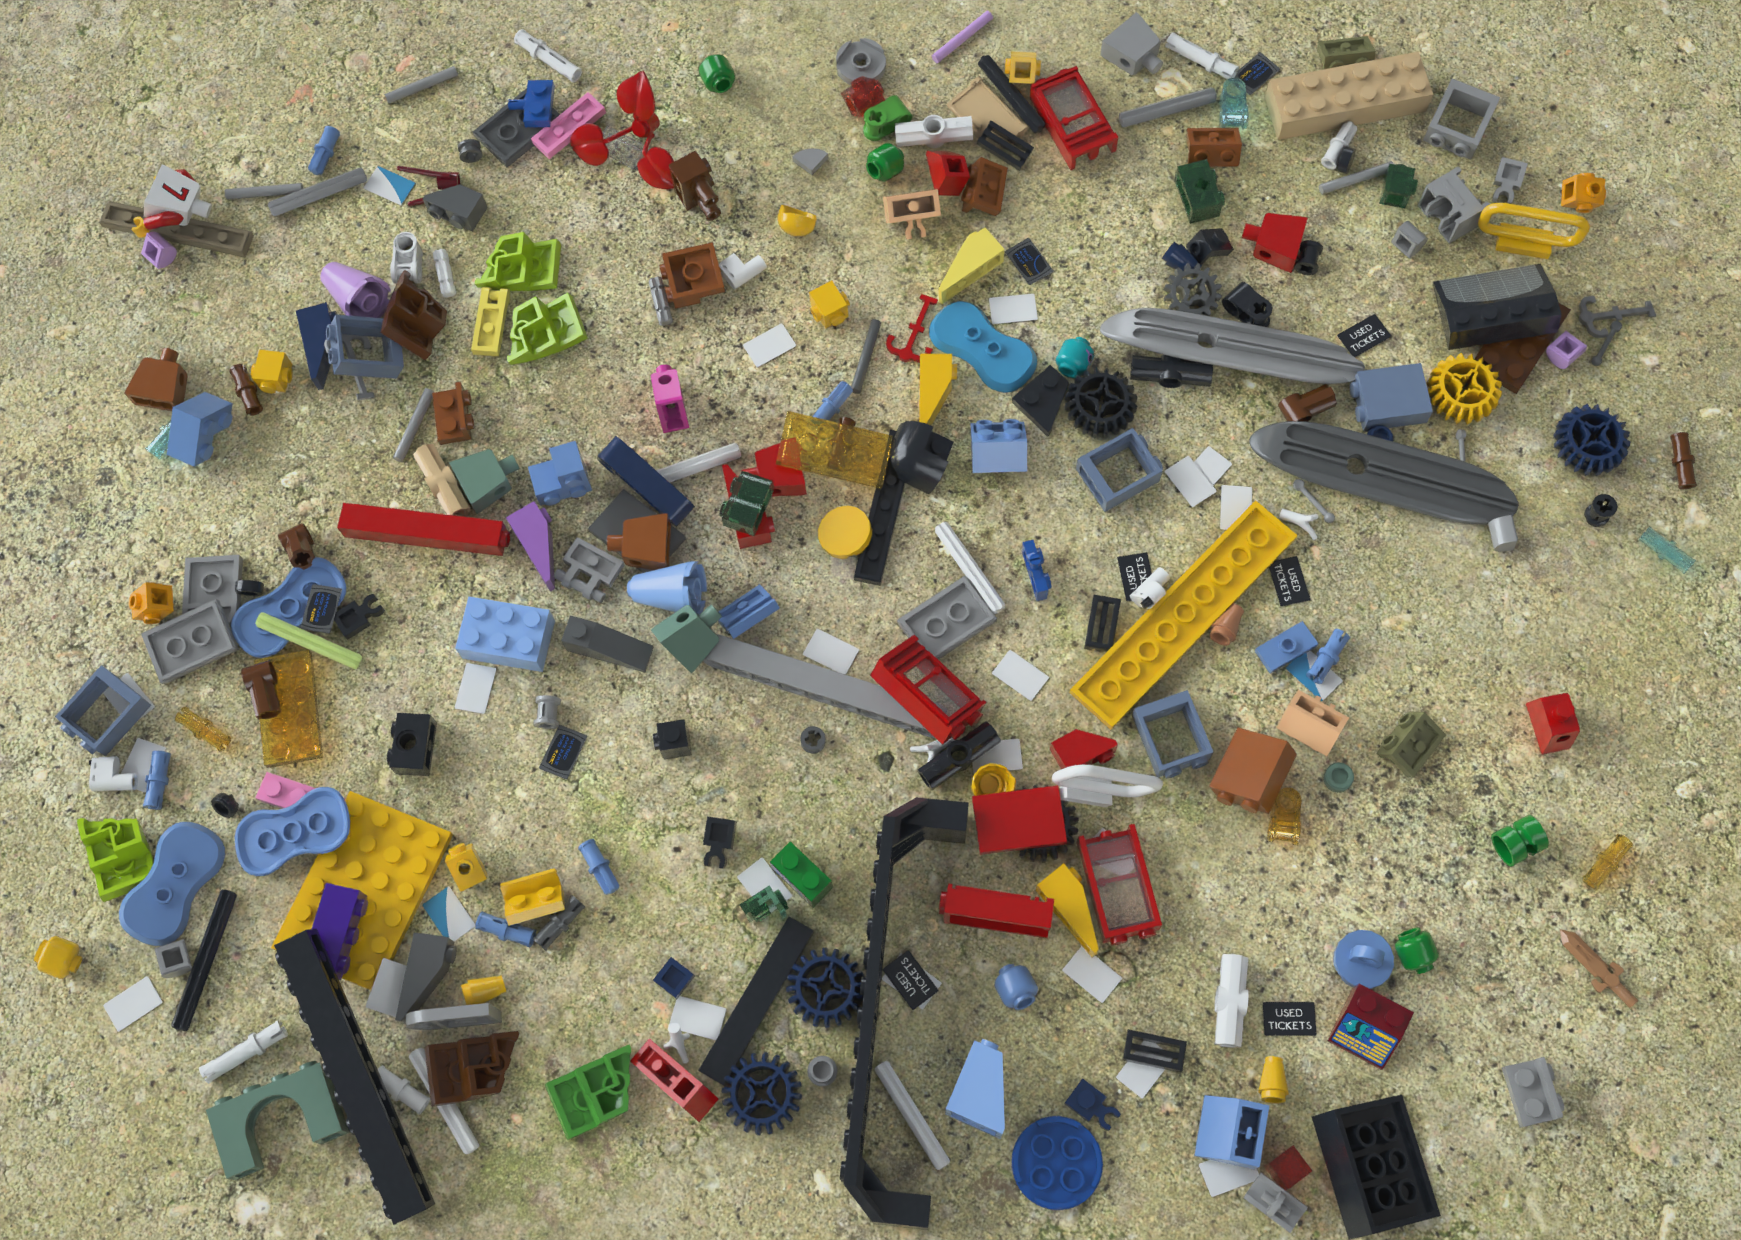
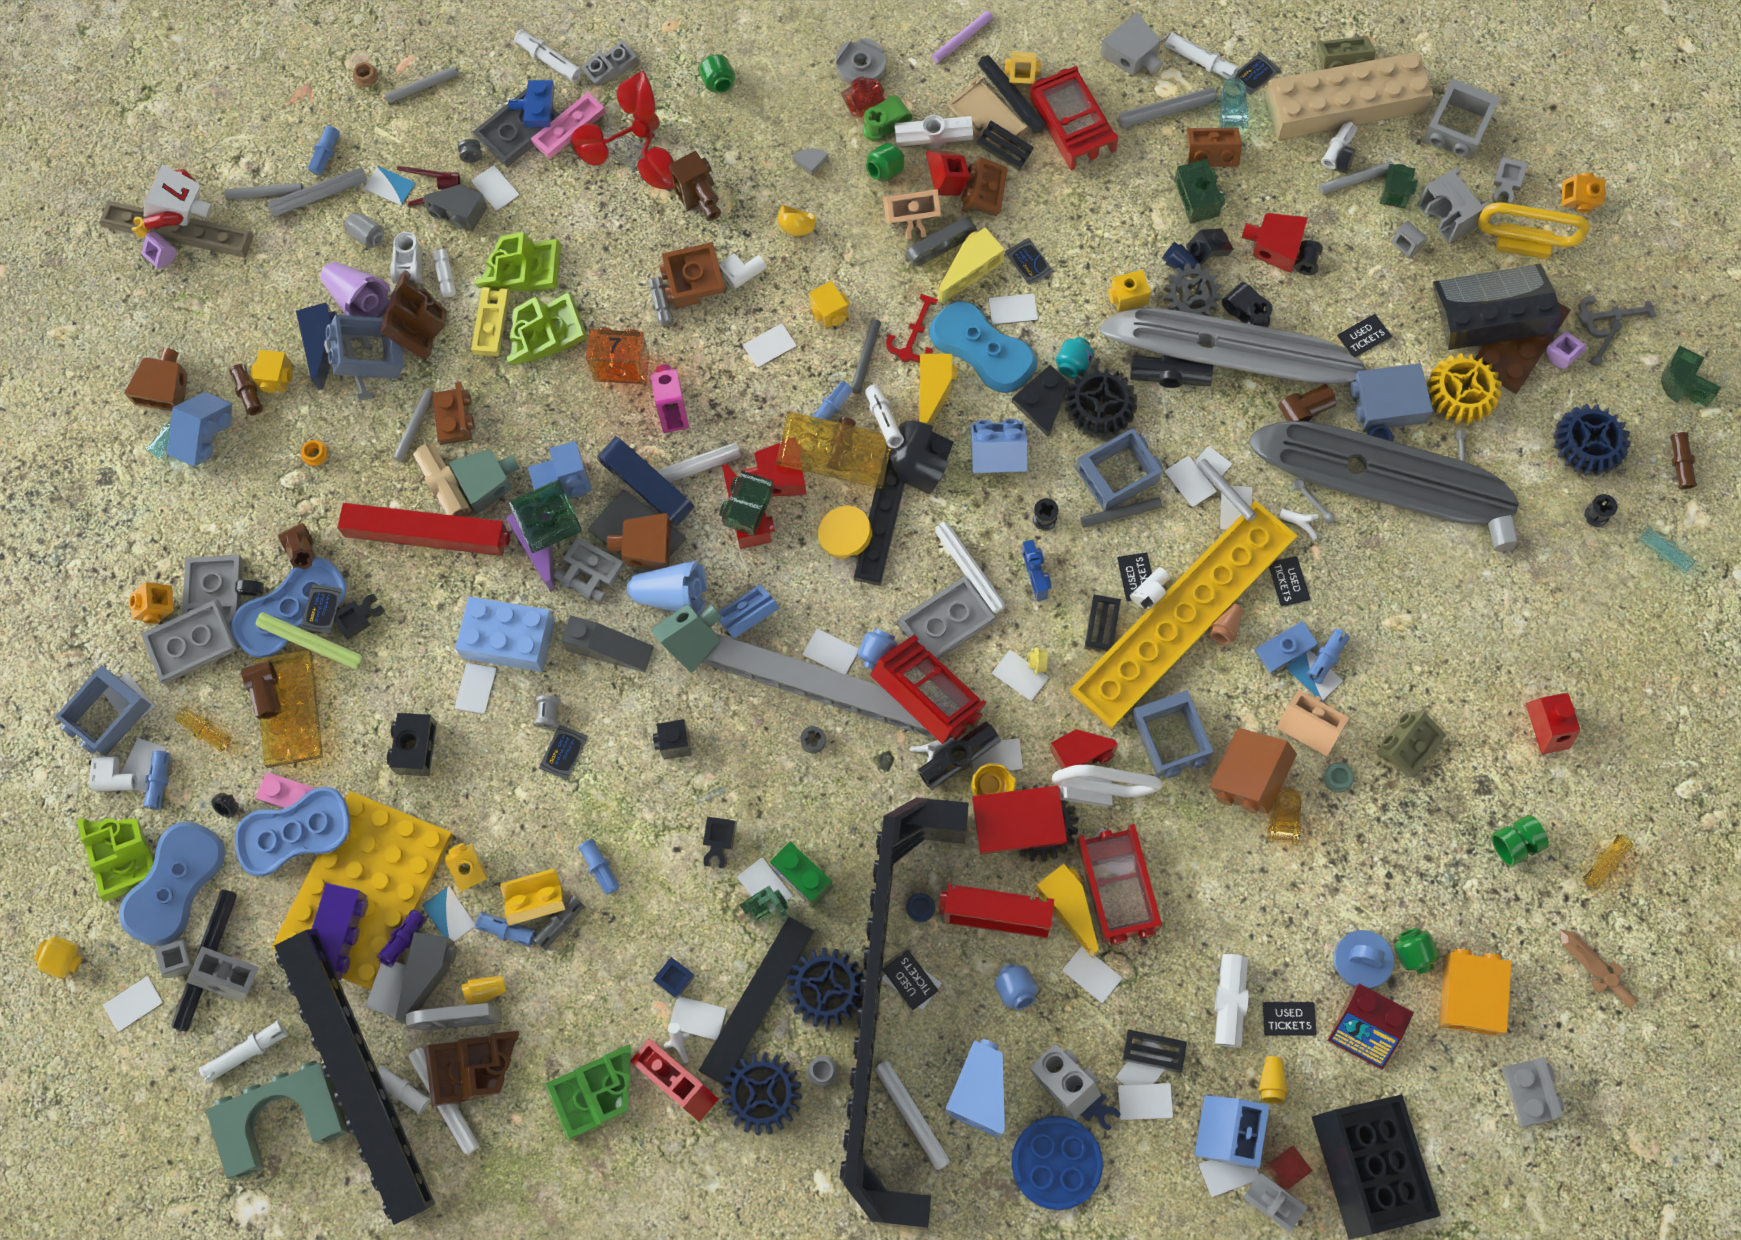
none -> light grey brick [186,947,259,1002]
none -> light orange plate [301,440,328,467]
none -> light grey brick [344,212,384,248]
none -> medium nougat plate [353,62,378,87]
none -> dark purple pin [377,910,426,967]
none -> white sticker [471,165,519,211]
none -> clear green brick [509,480,582,553]
none -> light grey slope [581,39,640,86]
none -> clear orange brick [586,327,650,384]
none -> medium blue head [858,629,898,670]
none -> white pin [865,385,904,448]
none -> dark grey beam [906,217,977,267]
none -> dark blue plate [906,893,935,922]
none -> light yellow plate [1028,647,1048,675]
none -> light grey brick [1029,1044,1101,1119]
none -> black bush [1033,498,1059,531]
none -> dark grey bar [1080,497,1162,528]
none -> yellow brick [1108,269,1151,313]
none -> white sticker [1118,1083,1173,1120]
none -> light grey bar [1197,459,1257,522]
none -> light orange brick [1439,949,1511,1037]
none -> clear green brick [1661,345,1721,407]

